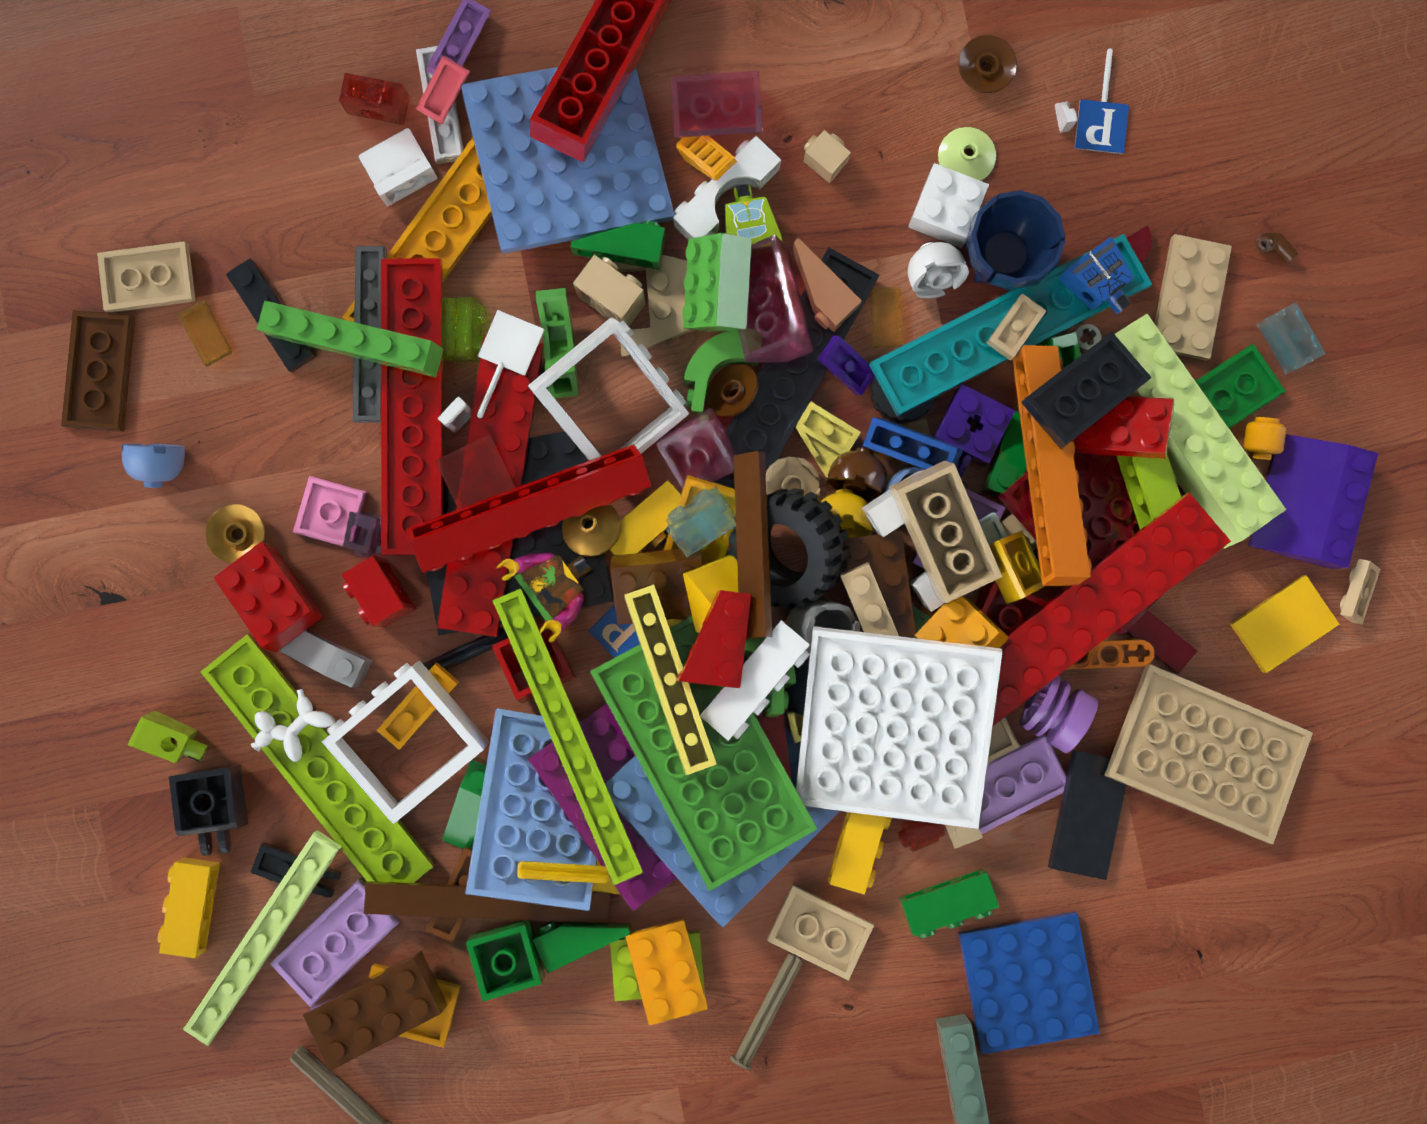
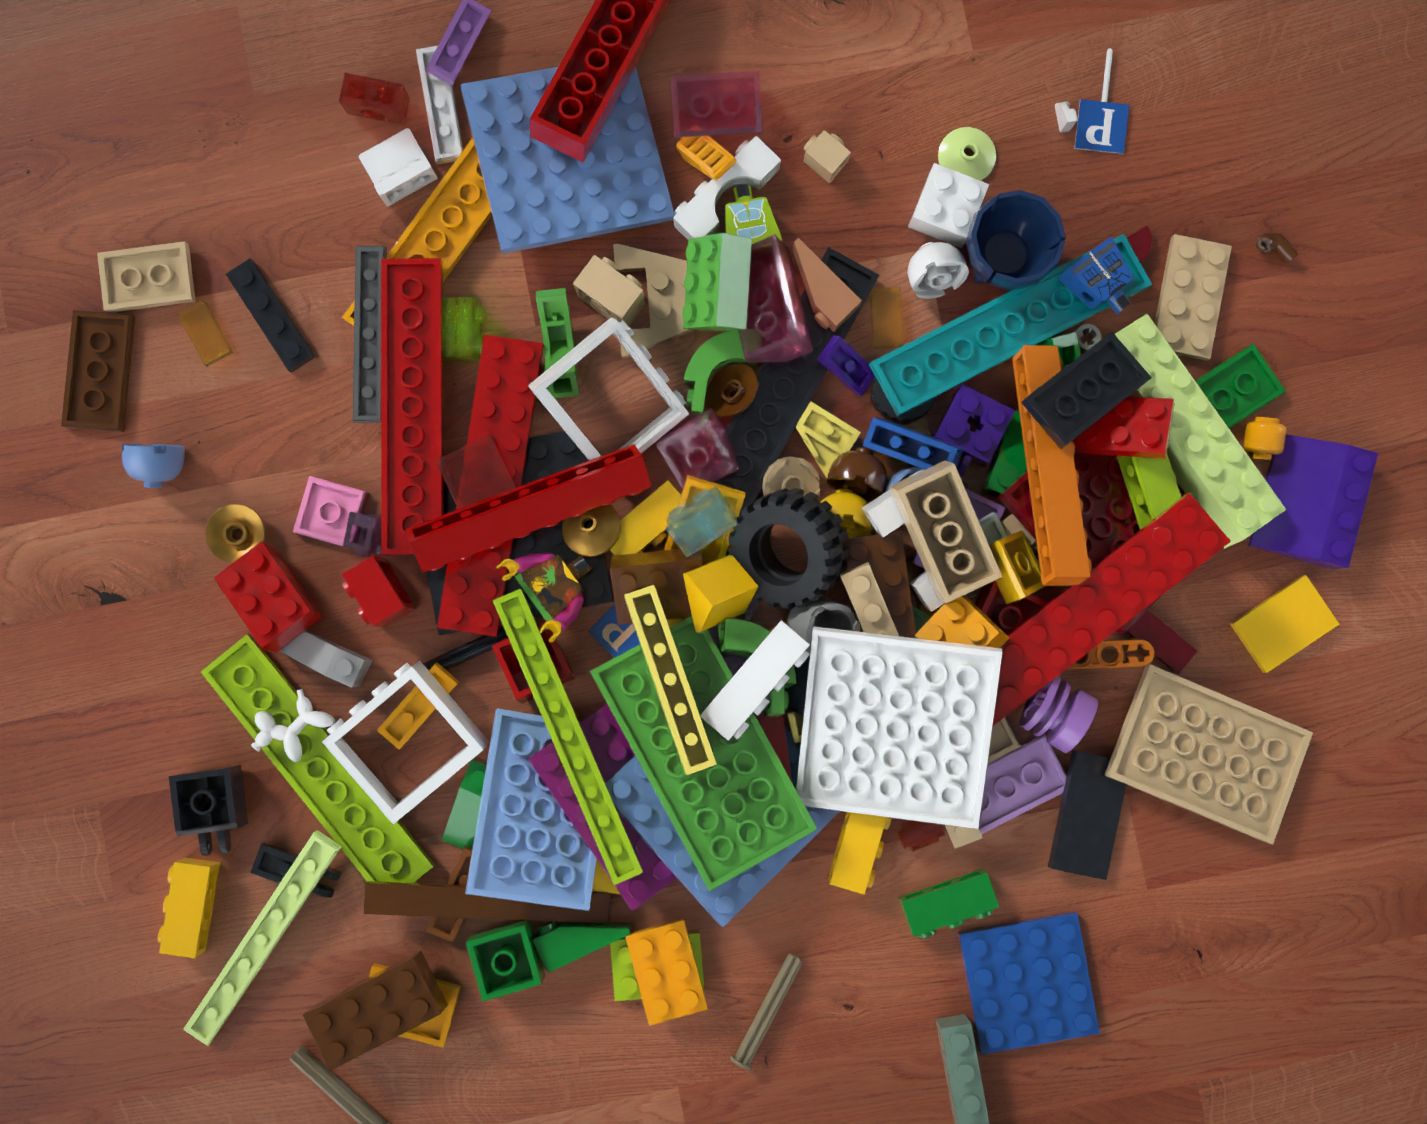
lime torso [128,710,208,763] -> none
bright green brick [257,301,444,377] -> none
lavender tile [270,878,401,1007] -> none
coral tile [416,55,470,124] -> none
white tile [438,396,472,433] -> none
white piece [477,310,545,418] -> none
yellow axle [517,861,609,883] -> none
green slope [571,221,666,270] -> none
red wing [676,590,751,688] -> none
reddish brown tile [733,451,772,640] -> none
tan plate [767,884,874,981] -> none
reddish brown dish [958,35,1017,93] -> none
tan plate [986,293,1046,360] -> none
clear light blue brick [1257,302,1326,374] -> none
tan plate [1340,559,1381,624] -> none

